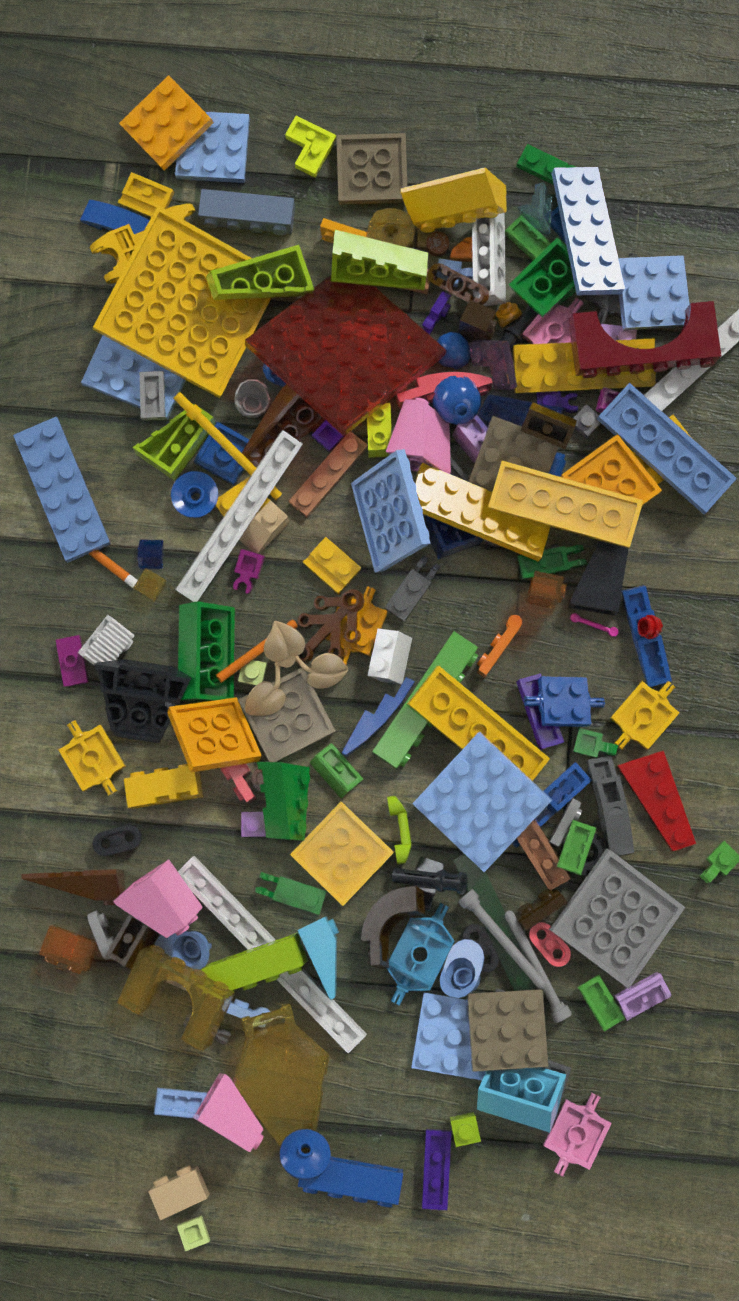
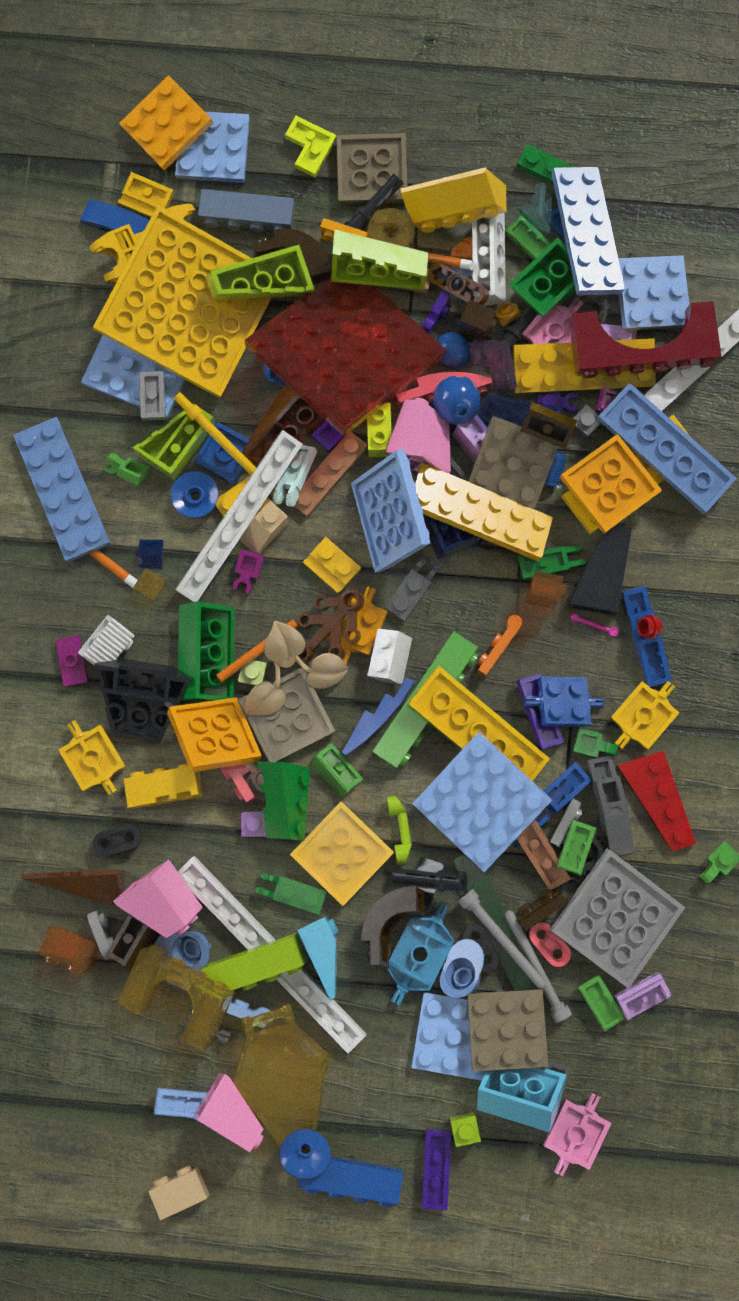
yellowish green plate [177,1215,210,1251] -> none
light grey hair [234,379,270,418] -> none
reddish brown tile [426,231,449,257] -> none
yellow plate [488,461,644,548] -> none
none -> bright green plate [104,453,150,485]
none -> dark brown arch [253,228,332,284]
none -> light aqua hinge [273,445,317,507]
none -> black pin [344,173,404,231]
none -> orange bar [428,253,475,270]

